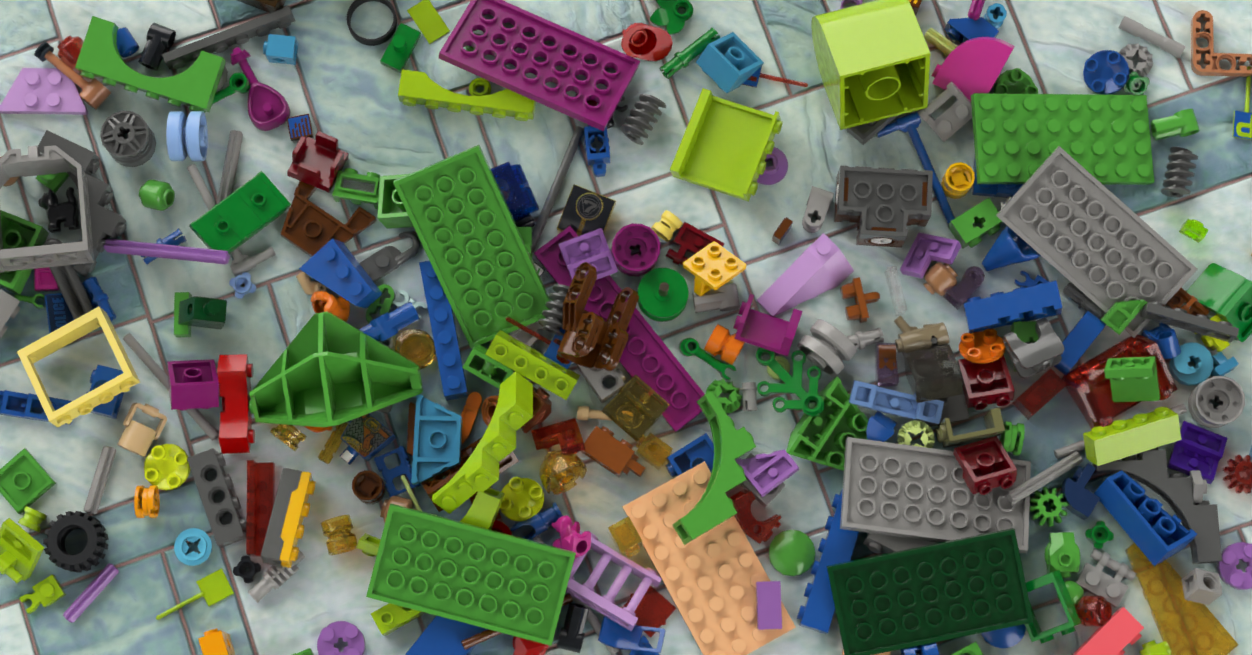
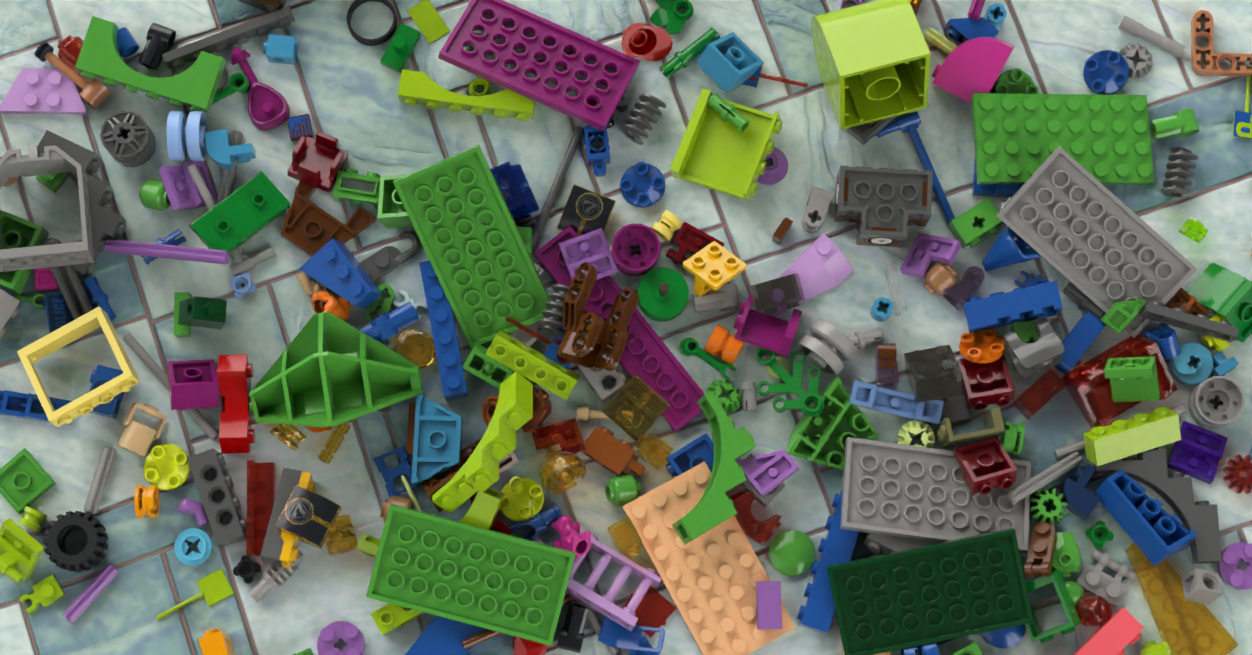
black animal [38,187,80,233] -> none
torso [340,413,396,465] -> none
reddish brown wheel [352,470,386,504] -> none
orange piece [461,392,482,445] -> none
dark orange hips [840,277,880,323] -> none
blue tile [866,411,897,442] -> none
dark tan piece [894,316,949,358] -> none
light grey plate [917,82,972,142] -> none
yellow wheel [941,162,975,199] -> none
green plate [1123,72,1150,95] -> none
light grey plate [1190,470,1207,503] -> none
none -> medium lavender slope [159,161,217,211]
none -> medium lavender arm [178,498,209,527]
none -> dark azure brick [204,129,256,170]
none -> black slope [275,485,342,549]
none -> bright green head [605,475,641,506]
none -> blue dish [620,162,665,208]
none -> bright green pin [707,93,750,132]
none -> clear smoke brick [750,273,805,316]
none -> dark azure bush [870,297,894,322]
none -> reddish brown plate [1024,522,1057,577]

